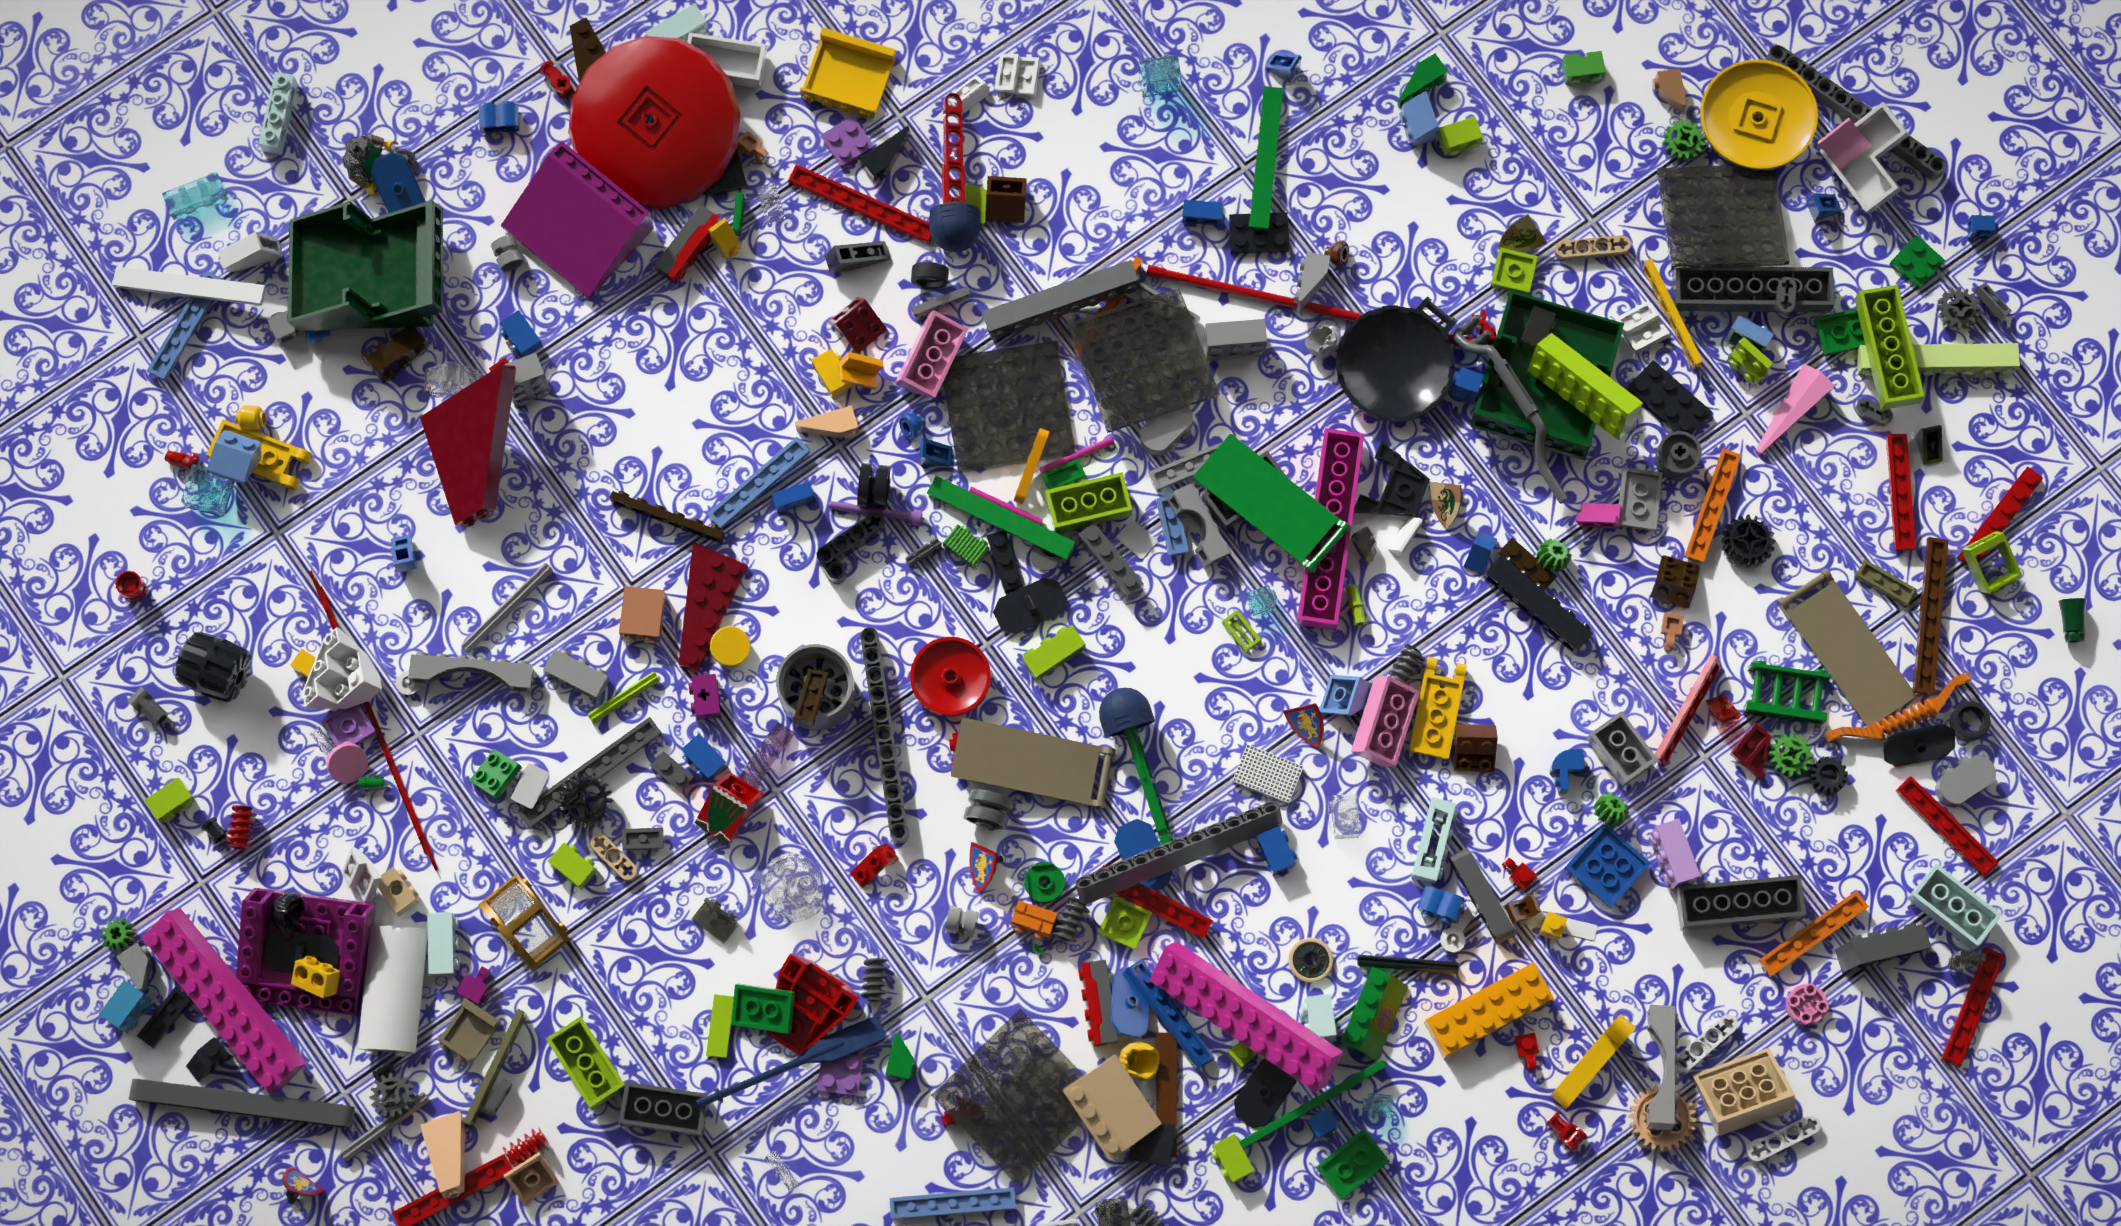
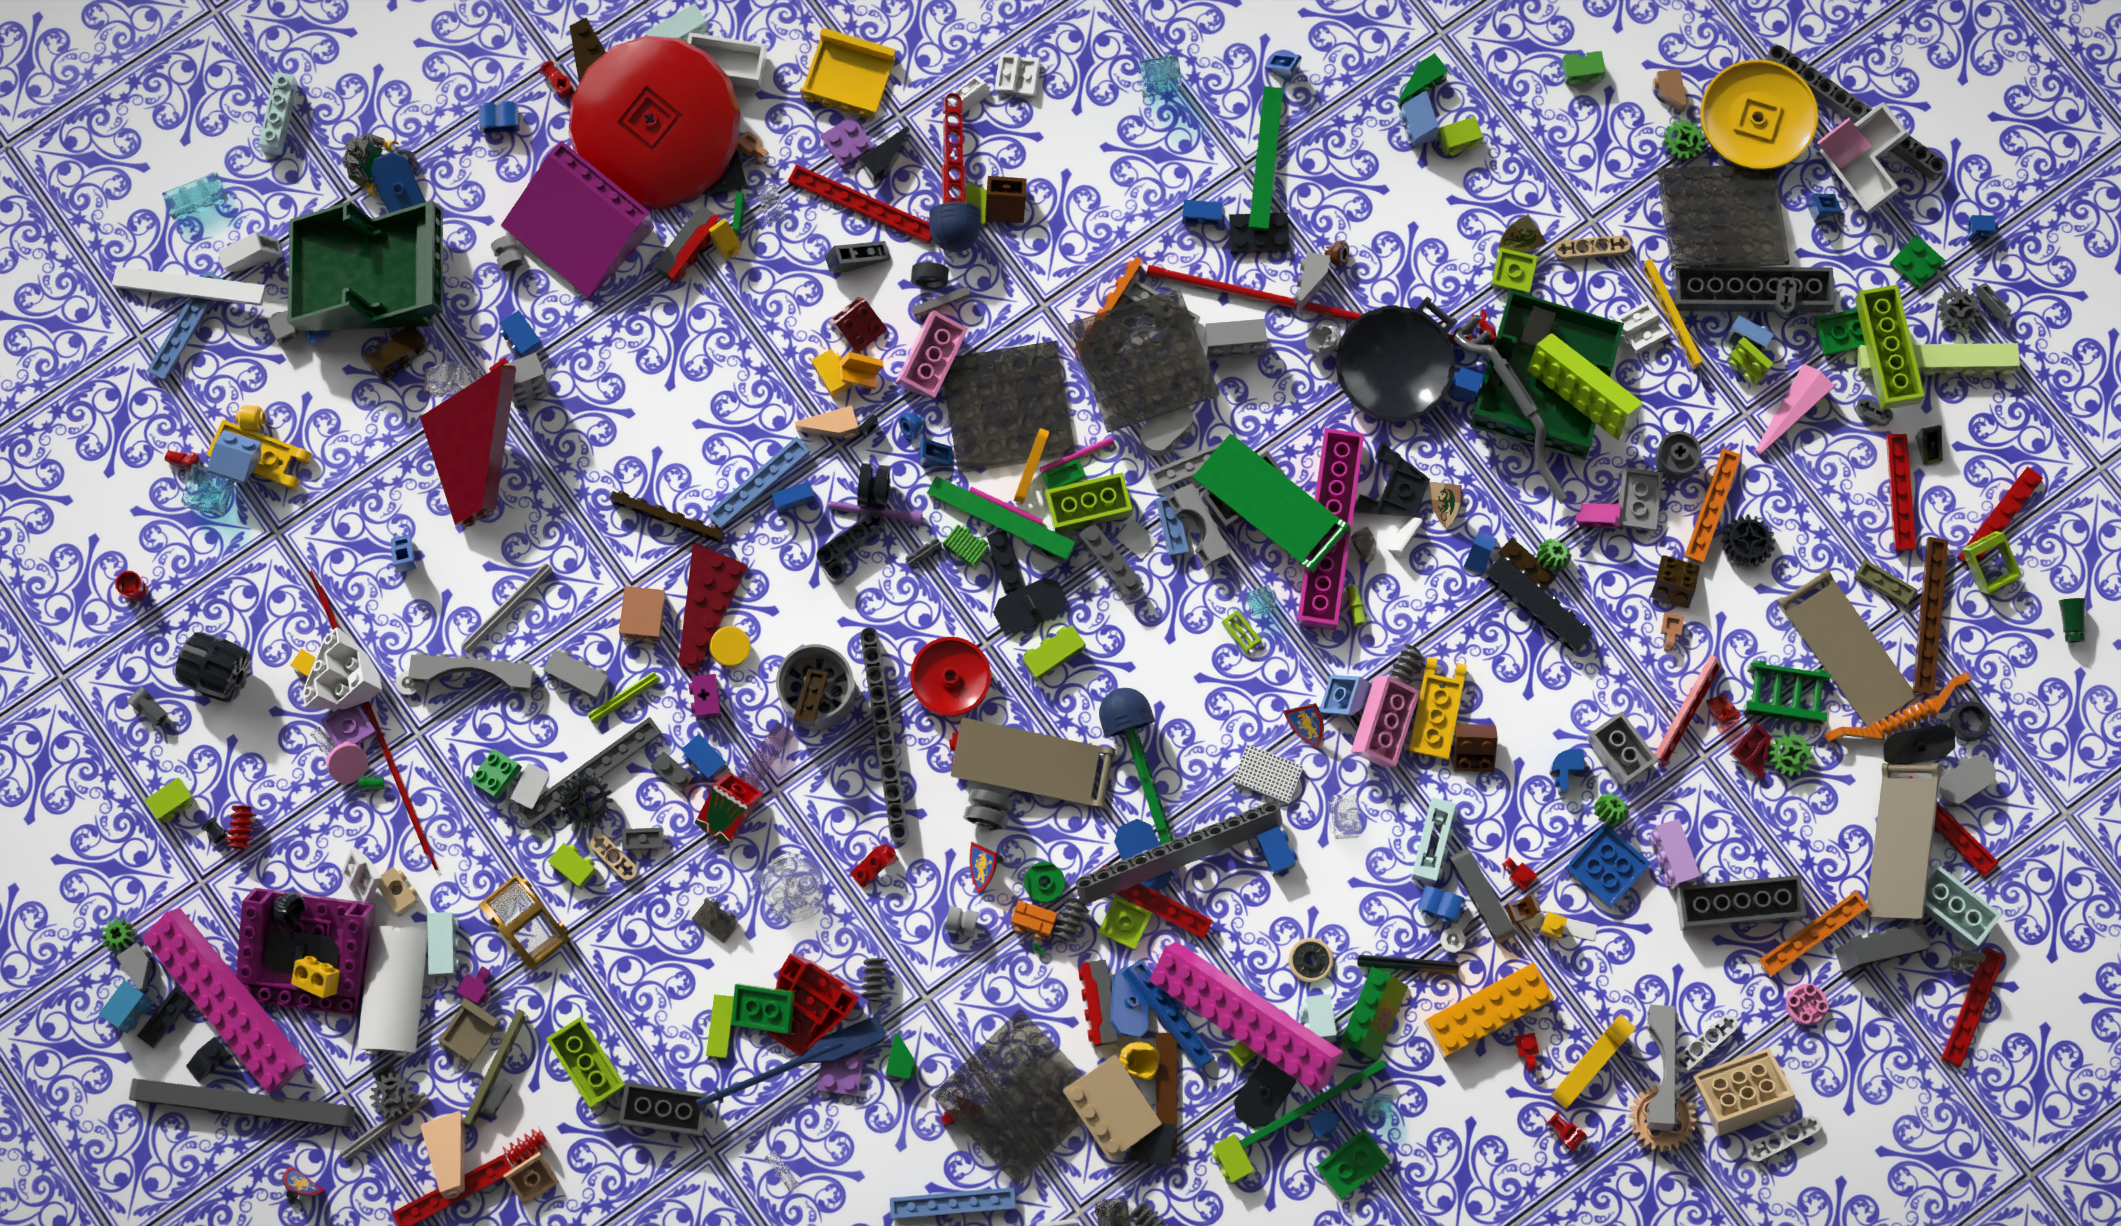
dark grey brick [982,260,1141,339] -> none
black plate [1626,360,1712,435] -> none
black tyre [1809,756,1848,795] -> none
none -> black tile [859,414,878,438]
none -> dark tan flag [1866,763,1943,920]

